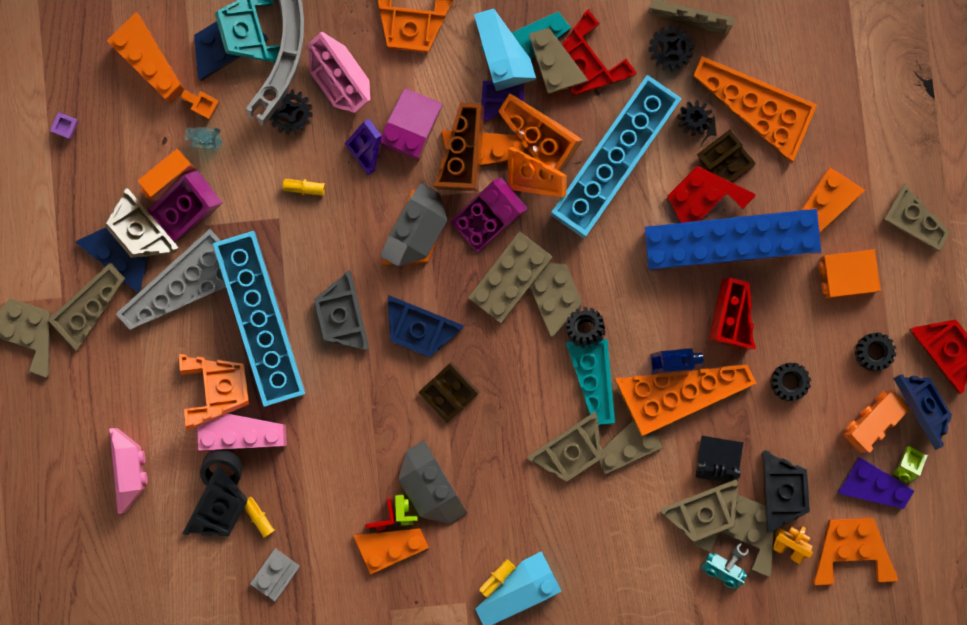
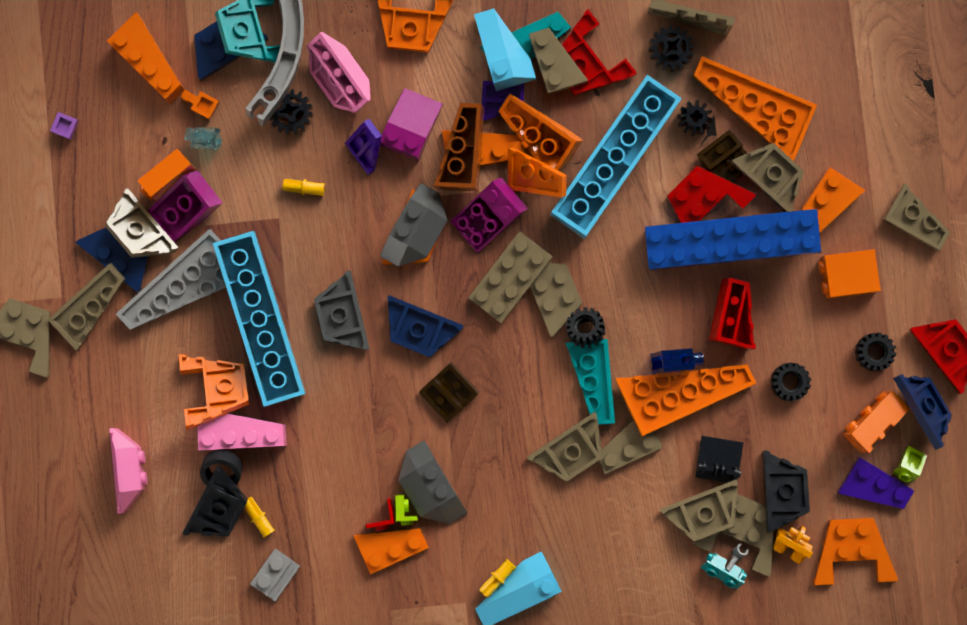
none -> dark tan wing [731,143,804,212]

